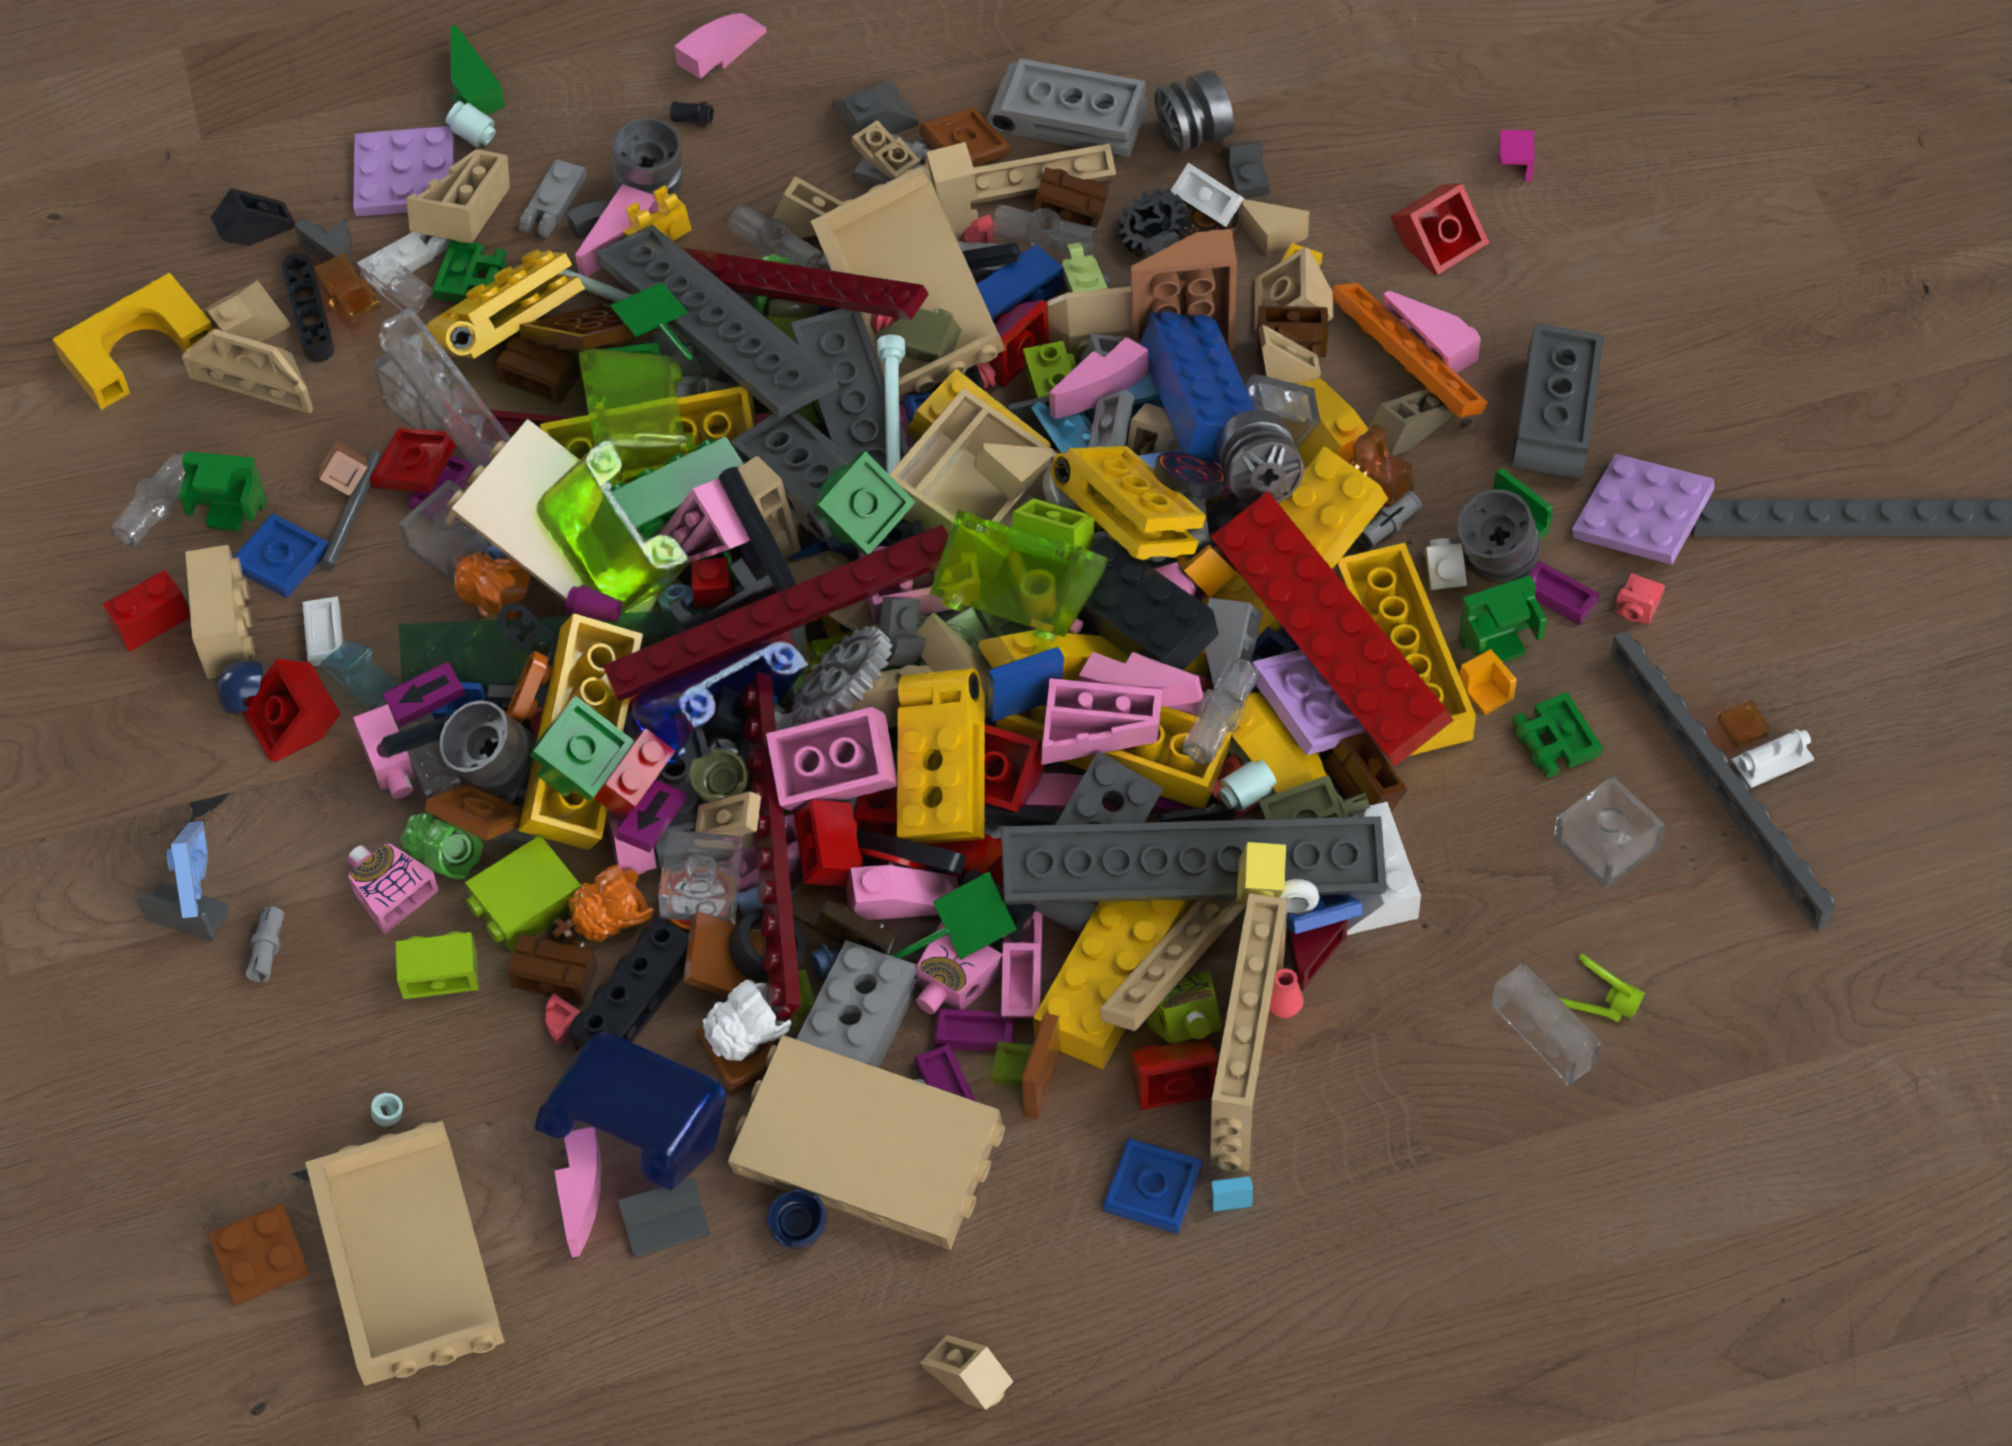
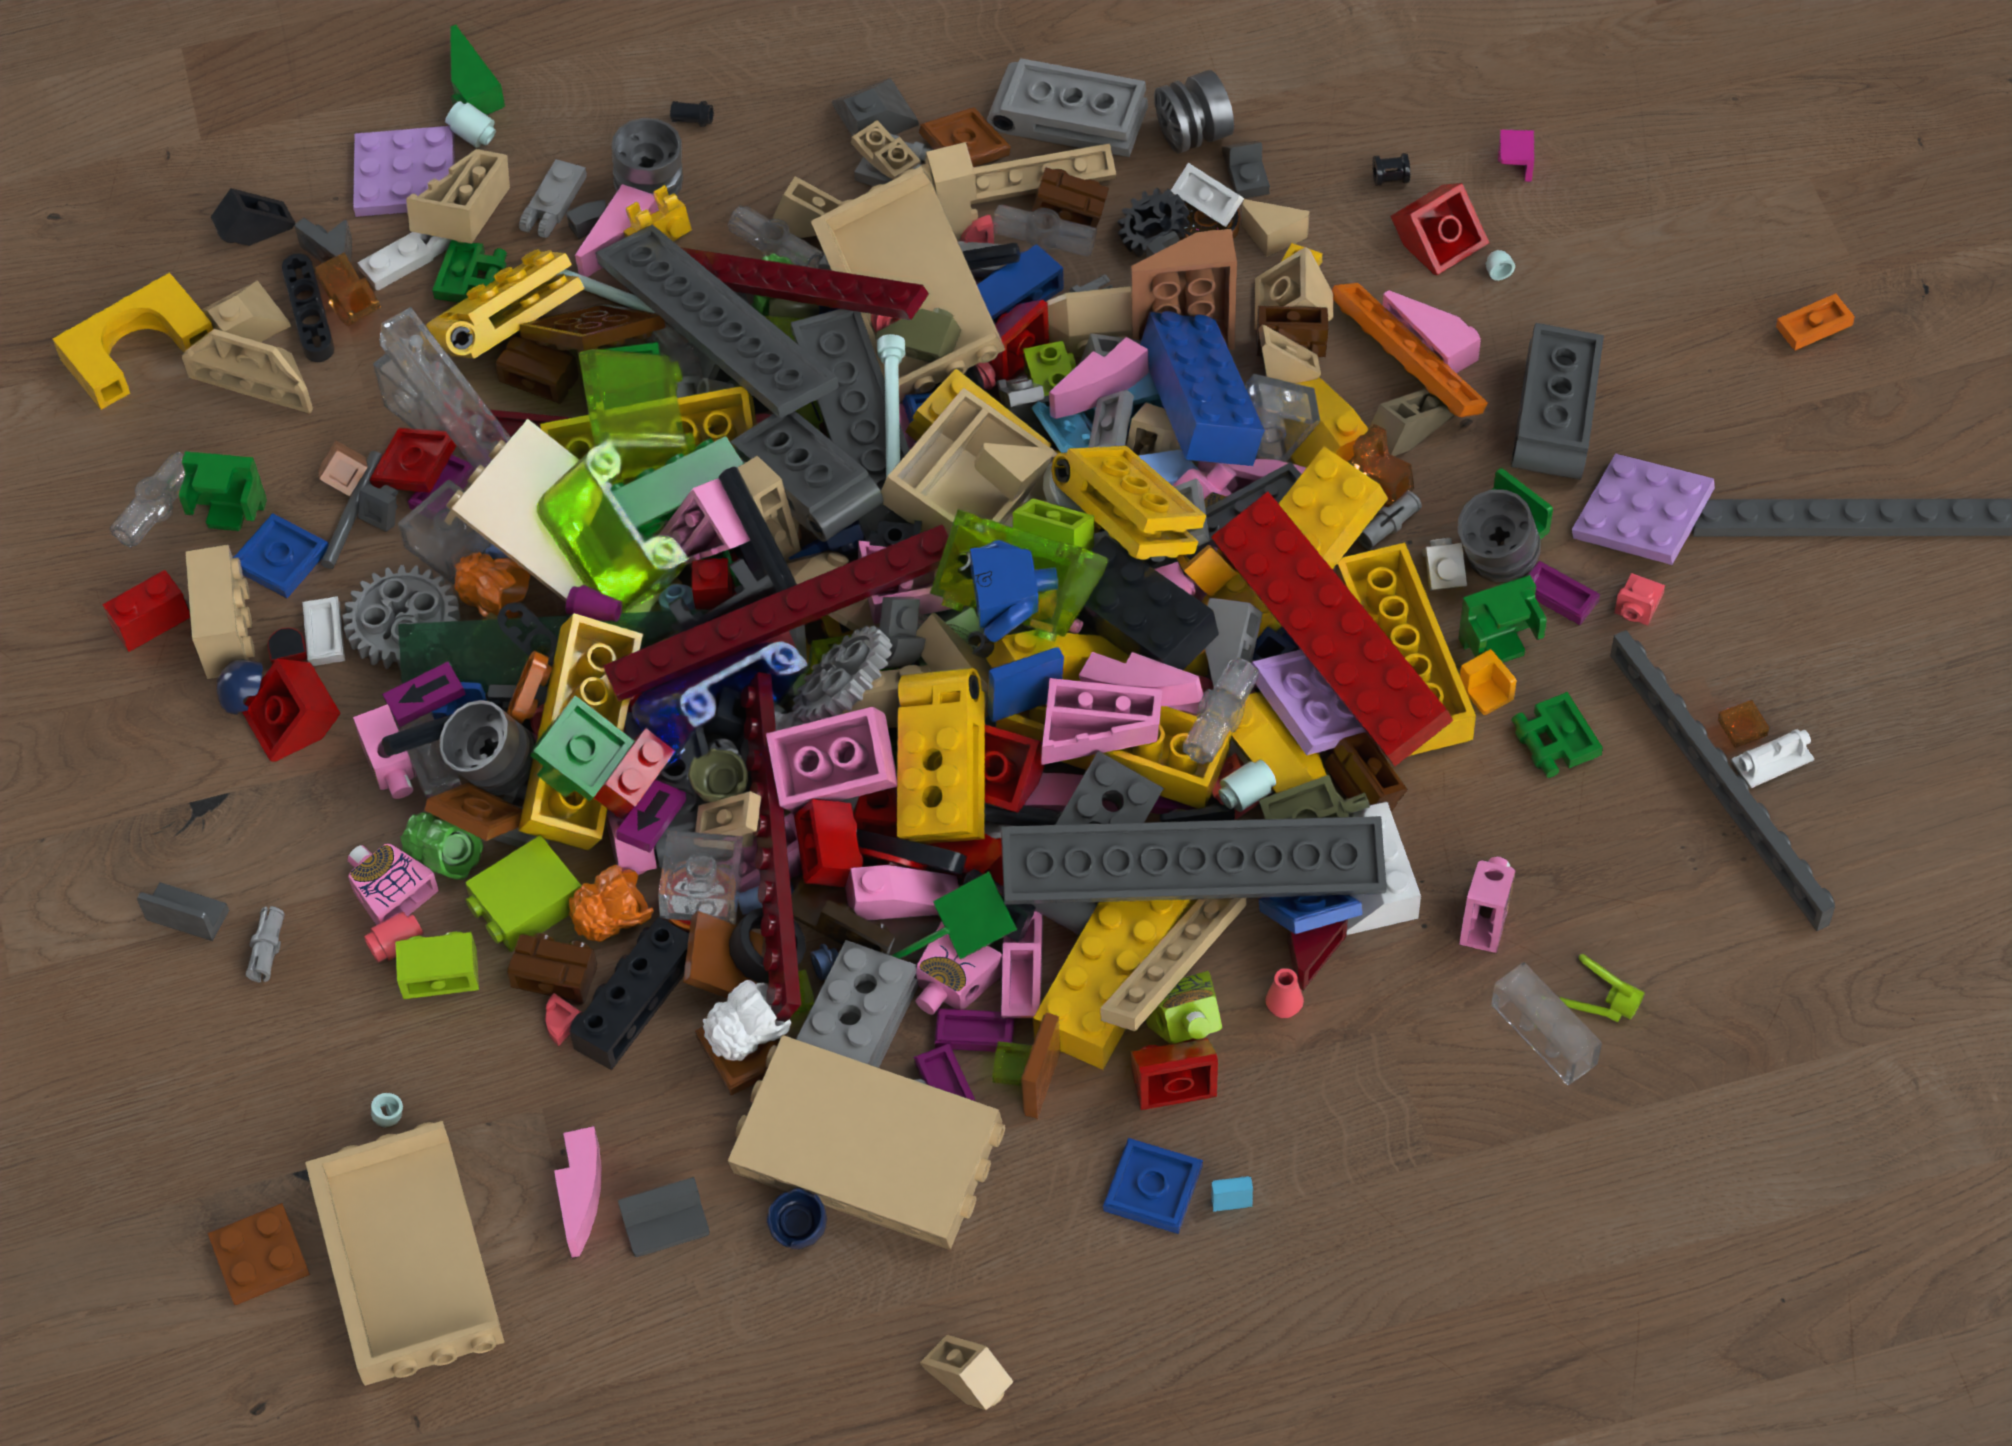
light blue wing [167,821,209,918] -> none
clear light blue slope [320,640,398,710] -> none
clear plate [359,249,433,319] -> none
clear blue windscreen [534,1032,726,1191] -> none
reddish brown axle [551,917,575,939] -> none
green piece [610,282,693,360] -> none
bright pink slope [674,13,767,79] -> none
panel [814,451,916,555] -> none
yellowish green hinge [1062,242,1108,293] -> none
black tile [1154,451,1226,498] -> none
tan panel [1210,894,1288,1172] -> none
flat silver wheel [1216,409,1304,505] -> none
light yellow brick [1237,842,1286,906] -> none
white piece [1280,879,1319,916] -> none
clear brick [1554,775,1665,889] -> none
none -> black tile [268,628,307,664]
none -> light grey gear [342,565,461,670]
none -> dark grey tile [358,484,398,532]
none -> coral brick [364,911,423,963]
none -> blue torso [957,540,1058,658]
none -> light grey hinge [997,375,1045,407]
none -> black bush [1372,153,1411,186]
none -> bright pink torso [1459,857,1516,953]
none -> light aqua hinge [1486,250,1515,280]
none -> orange plate [1776,293,1855,351]

